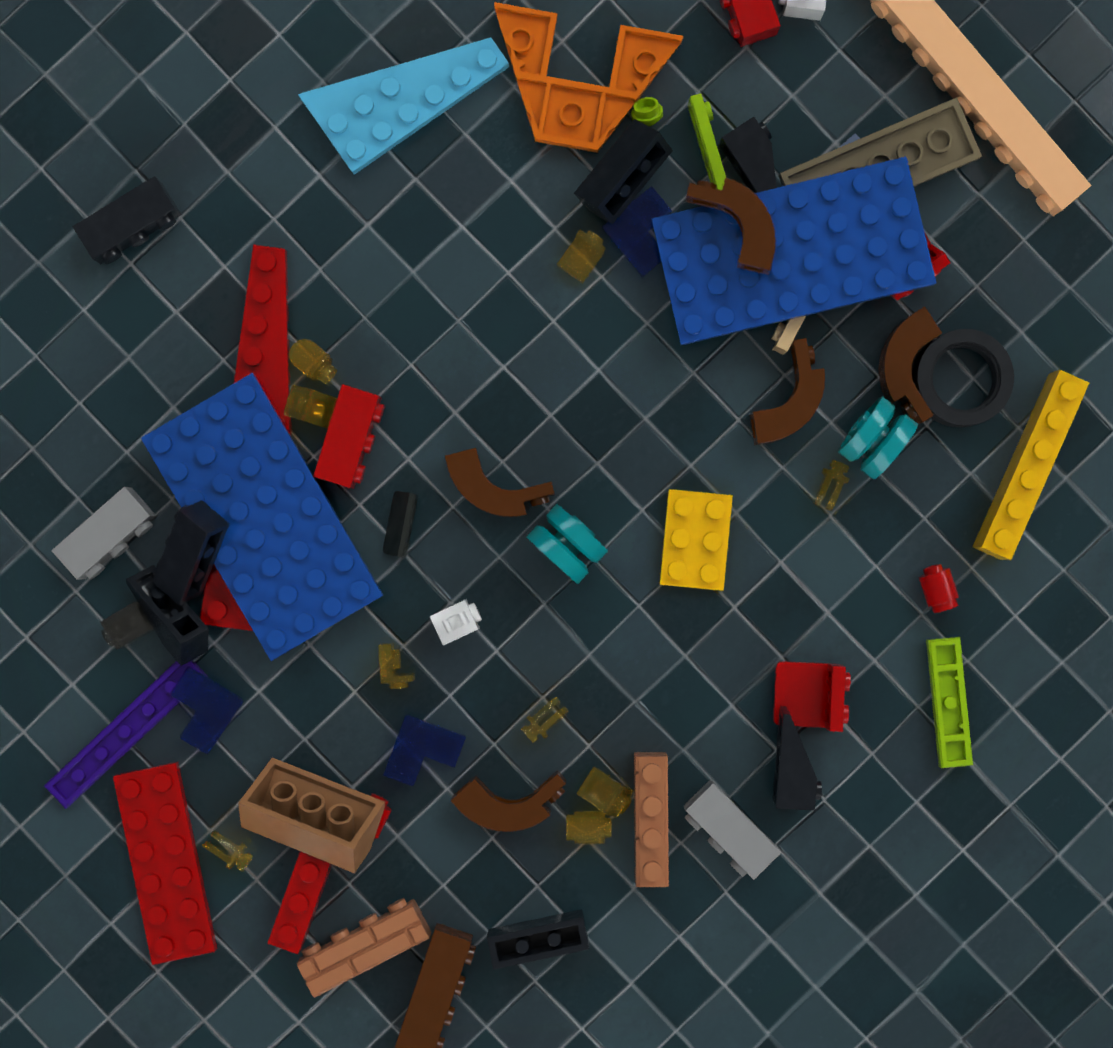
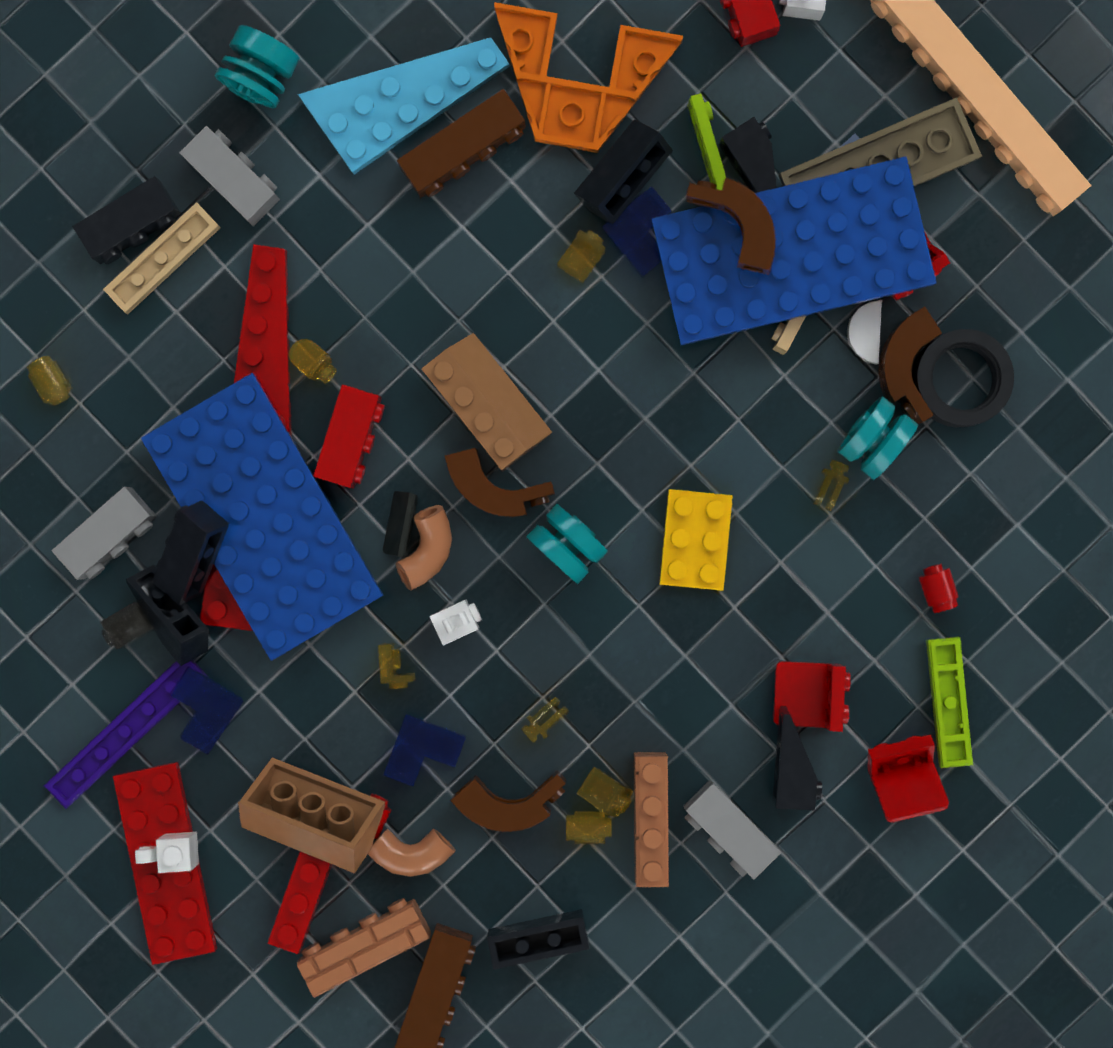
clear yellow arm [202,829,253,872] -> none
clear yellow bracket [284,385,337,429] -> none
lime plate [631,97,663,126] -> none
reddish brown arch [749,338,825,445] -> none
yellow brick [972,370,1089,560] -> none
none -> clear yellow brick [27,356,72,406]
none -> tan plate [103,202,221,314]
none -> white brick [135,832,199,873]
none -> light grey brick [179,125,280,226]
none -> teal wheel [214,25,300,109]
none -> nougat cylinder [368,828,456,877]
none -> nougat cylinder [396,505,452,590]
none -> reddish brown brick [397,88,526,198]
none -> medium nougat slope [422,333,553,472]
none -> white tile [847,300,882,365]
none -> red bracket [867,734,949,823]

